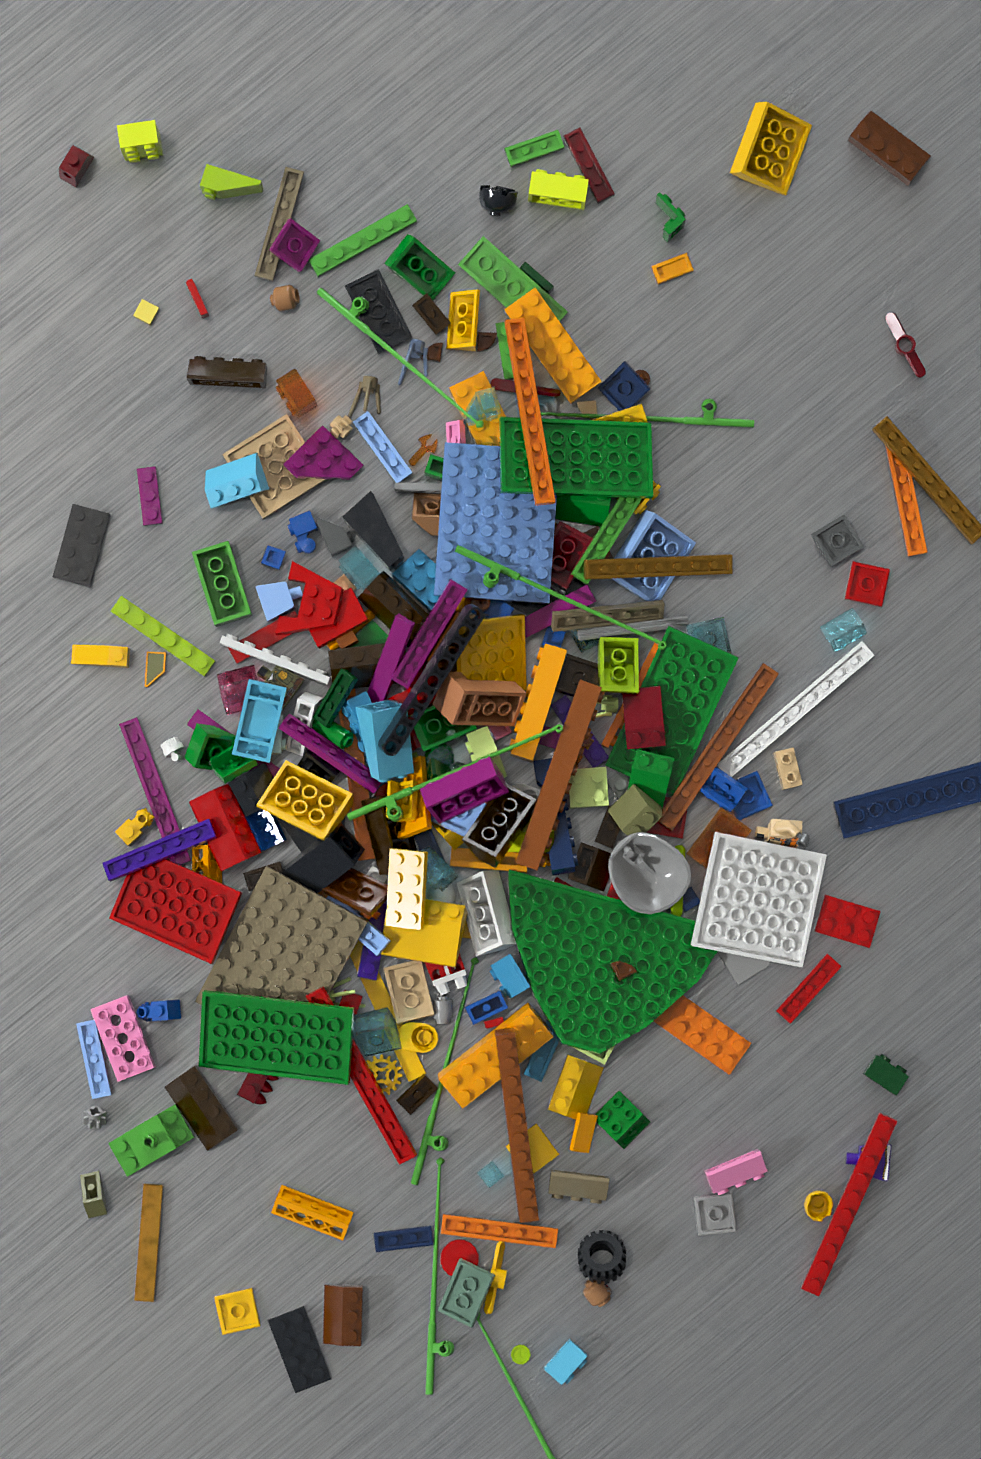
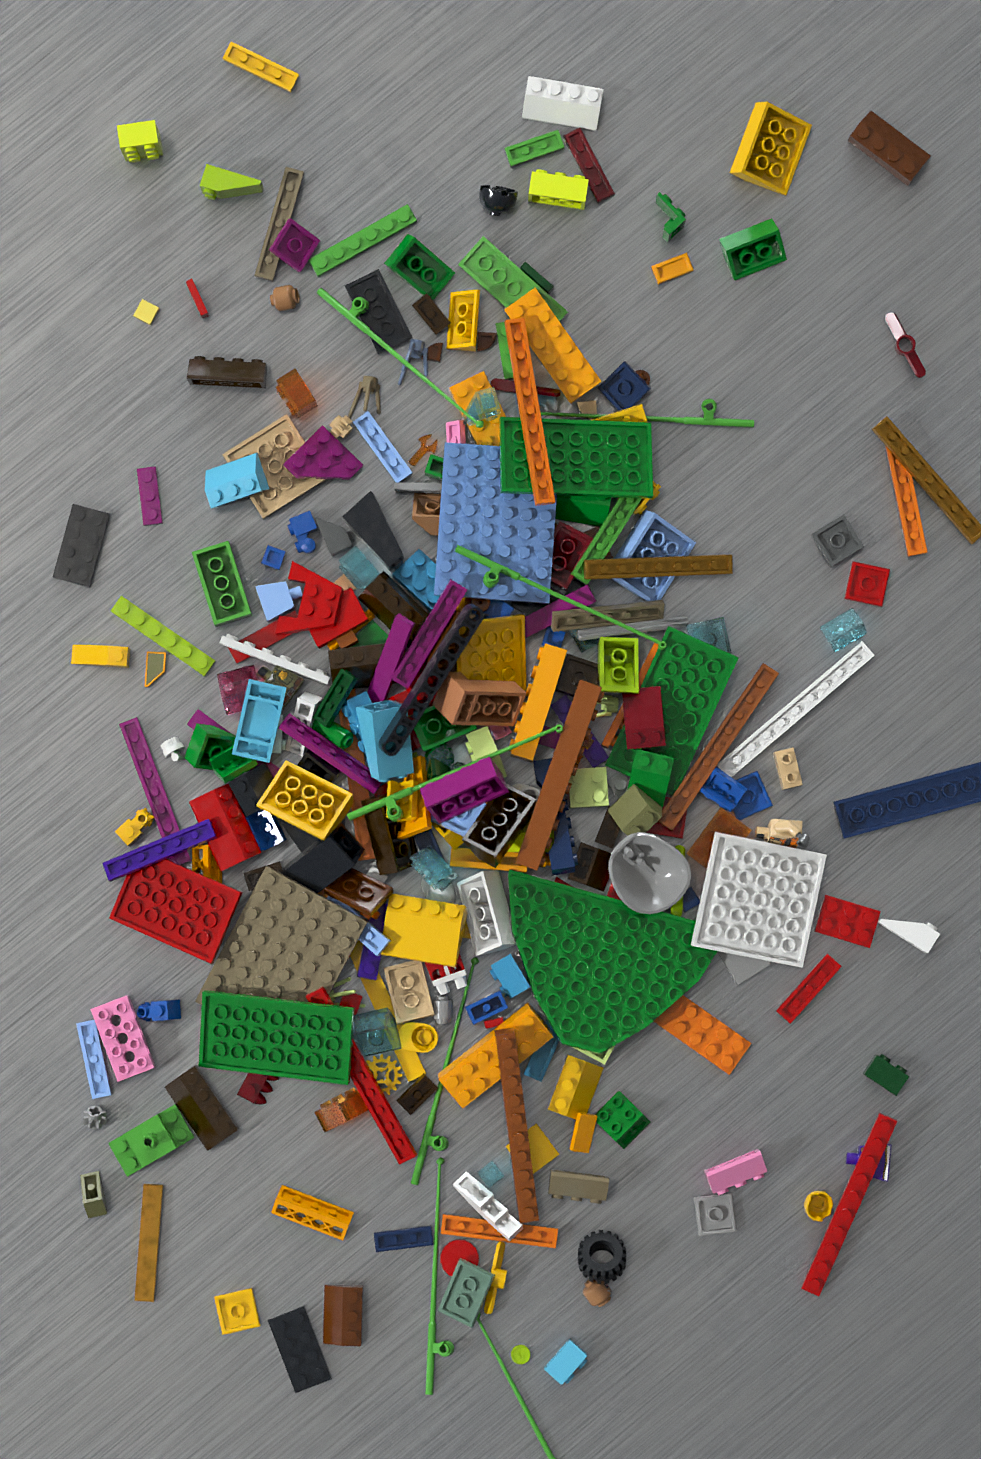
dark red torso [59,145,94,188] -> none
plate [386,848,428,930] -> none
reddish brown tile [610,961,637,981] -> none
none -> yellow plate [223,42,299,93]
none -> clear orange brick [314,1087,368,1132]
none -> white slope [453,1172,523,1241]
none -> white slope [522,76,603,131]
none -> green slope [719,218,787,281]
none -> white slope [877,919,940,953]

